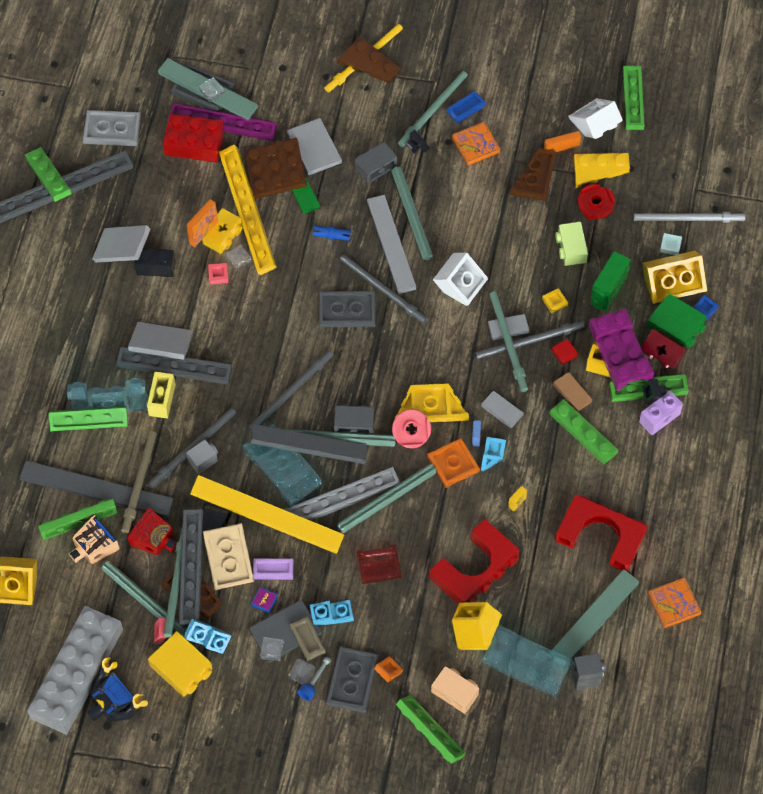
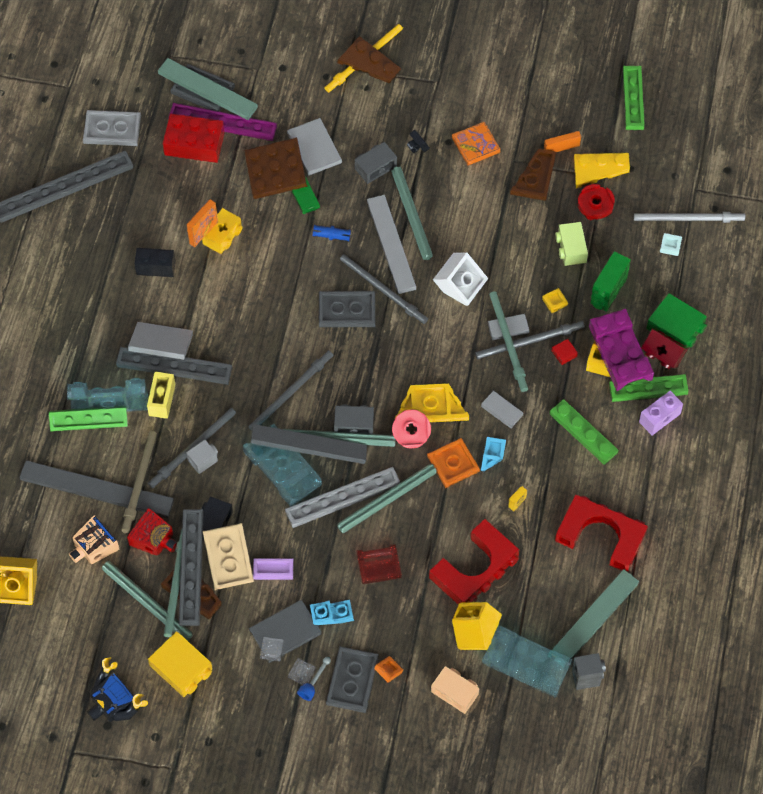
bright green plate [25,147,71,202] -> none
light grey brick [28,606,123,735] -> none
bright green plate [38,499,117,540] -> none
light grey tile [92,225,150,263] -> none
coral tile [154,618,167,644] -> none
medium azure slope [184,619,231,654] -> none
yellow tile [191,475,344,554] -> none
clear plate [199,77,224,102] -> none
coral tile [208,263,228,284] -> none
yellow plate [219,144,277,275] -> none
clear plate [225,245,252,271] -> none
magenta tile [251,587,278,614] -> none
dark tan tile [290,616,325,661] -> none
bright green plate [396,695,466,764] -> none
sand green bar [398,71,468,147] -> none
blue tile [446,91,486,124] -> none
medium blue tile [472,420,481,447] -> none
medium nougat tile [553,372,592,412] -> none
white slope [569,98,622,139] -> none
yellow slope [642,251,707,304] -> none
black tile [642,379,667,404] -> none
orange tile [648,577,701,628] -> none
blue tile [693,295,719,321] -> none

